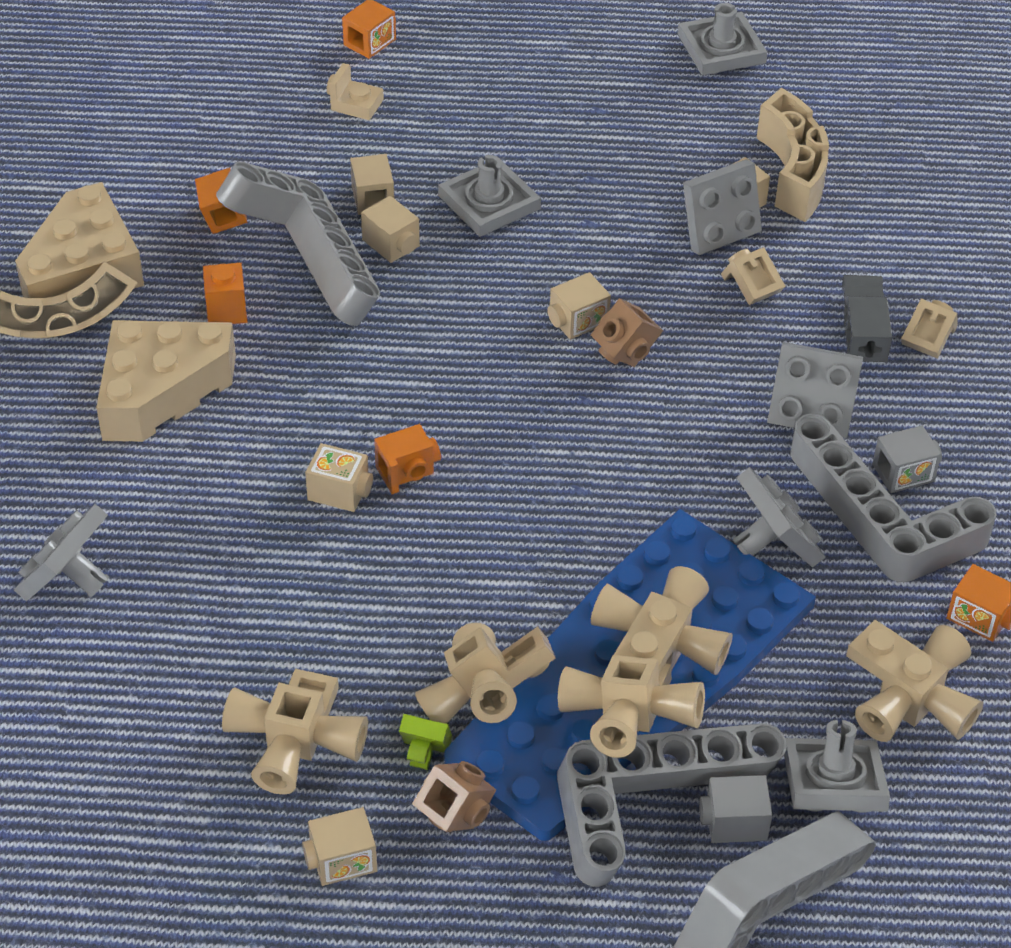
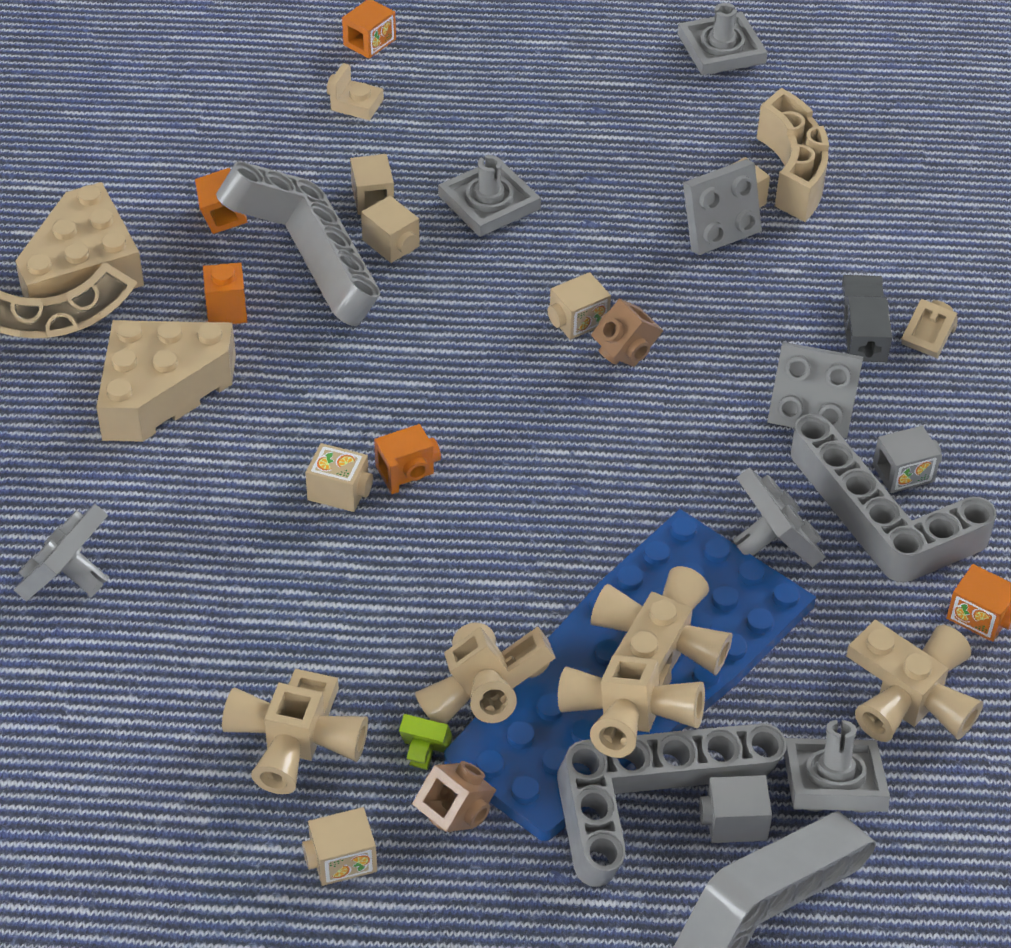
tan bracket [721,247,786,305] -> none

